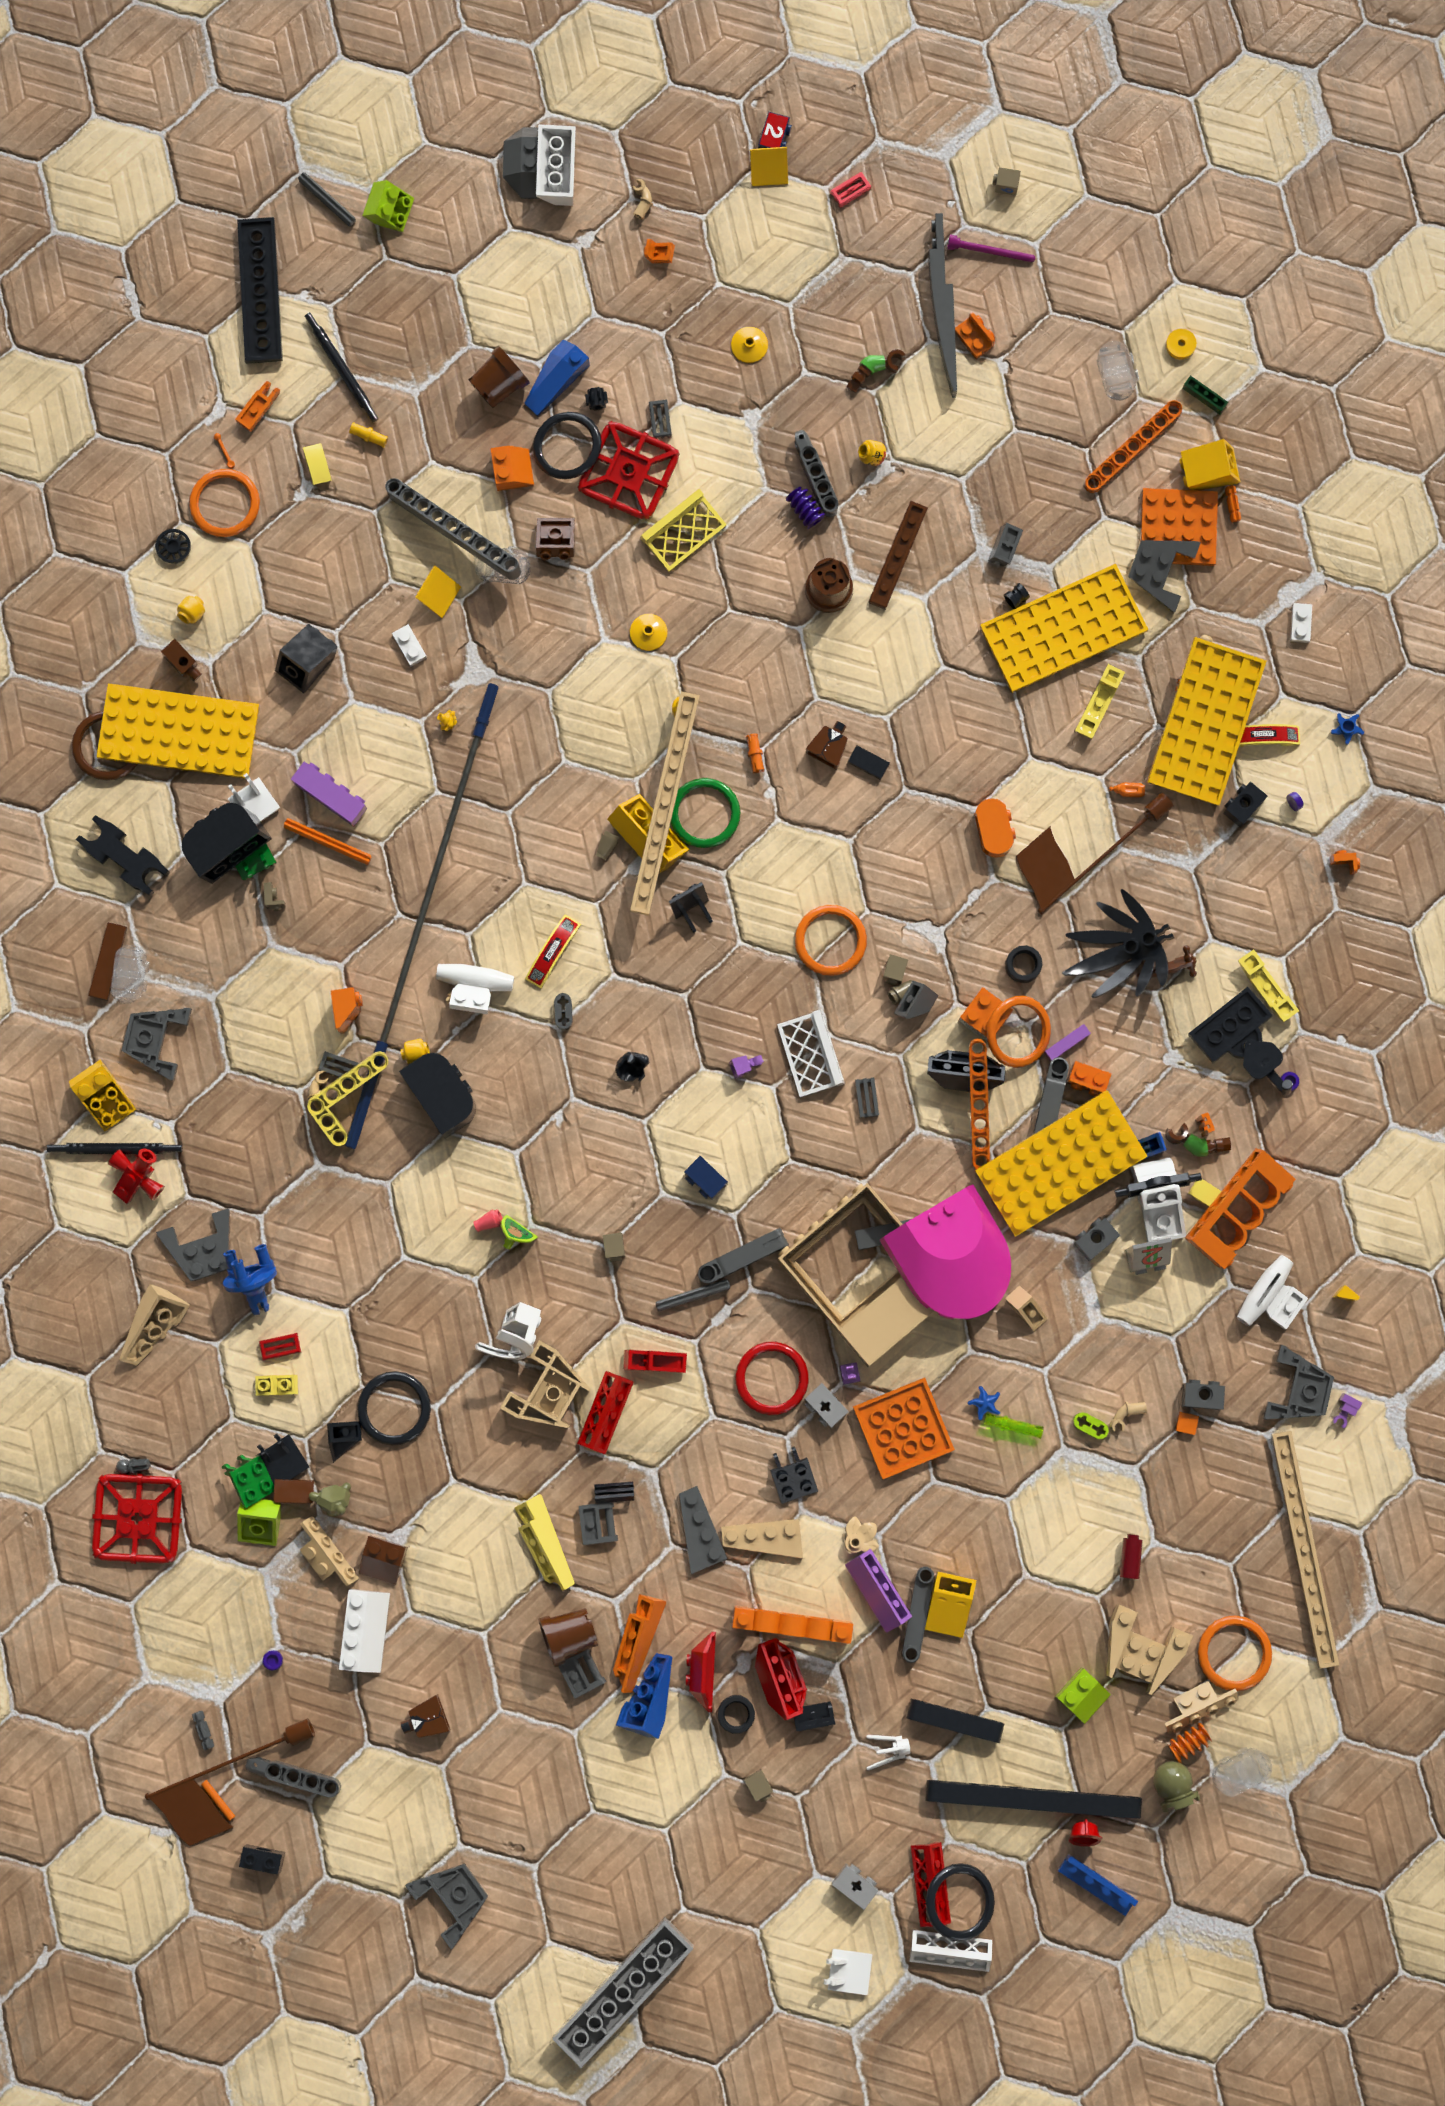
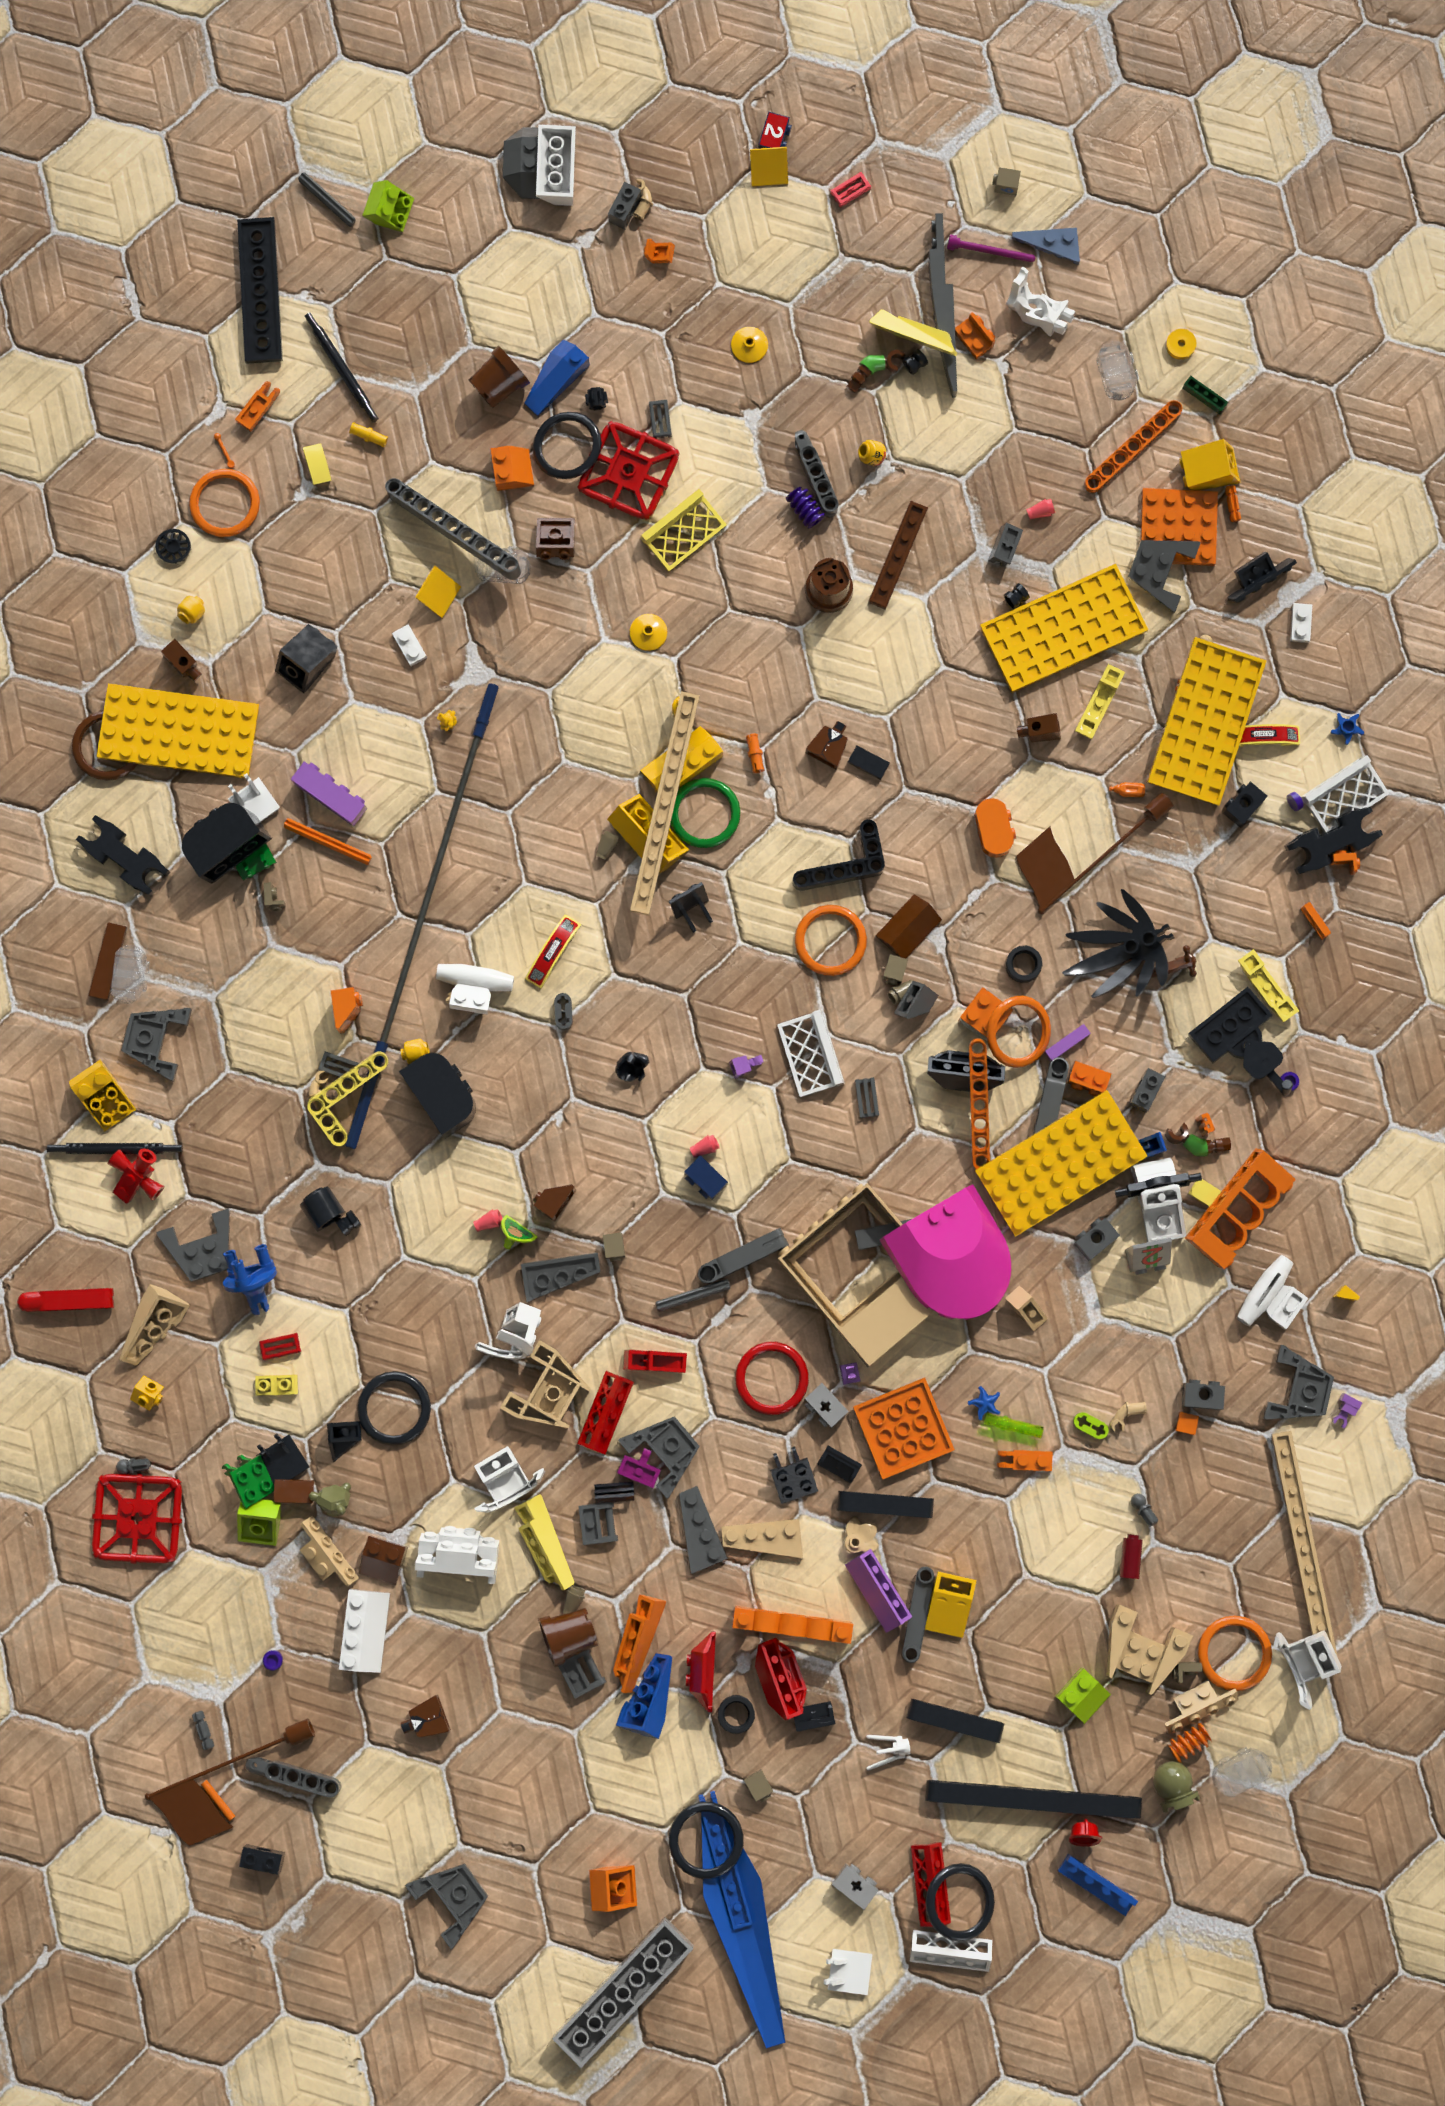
none -> red piece [17,1288,114,1312]
none -> yellow brick [130,1376,164,1411]
none -> black piece [300,1186,346,1232]
none -> black wheel [335,1210,362,1236]
none -> white piece [415,1526,499,1584]
none -> white piece [474,1446,545,1513]
none -> dark grey wing [521,1252,601,1302]
none -> reddish brown slope [533,1184,576,1222]
none -> dark tan cone [563,1585,585,1614]
none -> orange slope [589,1865,637,1912]
none -> dark grey brick [608,182,642,230]
none -> magenta plate [617,1448,661,1488]
none -> dark grey wing [618,1416,700,1498]
none -> yellow slope [640,726,723,793]
none -> black wedge [669,1802,744,1879]
none -> coral cone [690,1135,720,1158]
none -> blue hinge [698,1791,786,2048]
none -> black beam [793,819,885,891]
none -> black hinge [817,1445,862,1483]
none -> black beam [837,1491,934,1518]
none -> light yellow wedge [869,309,957,356]
none -> reddish brown slope [875,894,942,959]
none -> black wheel [902,349,928,375]
none -> orange hinge [997,1450,1053,1471]
none -> white hips [1006,267,1075,336]
none -> sand blue wing [1012,228,1080,265]
none -> reddish brown torso [1017,713,1061,742]
none -> coral cone [1026,499,1055,520]
none -> dark grey brick [1129,1068,1166,1113]
none -> dark grey axle [1131,1493,1158,1527]
none -> dark tan bracket [1172,1662,1202,1684]
none -> black bracket [1227,552,1297,603]
none -> white piece [1273,1630,1342,1710]
none -> black piece [1284,806,1383,874]
none -> orange tile [1300,902,1331,940]
none -> white fence [1301,755,1389,833]

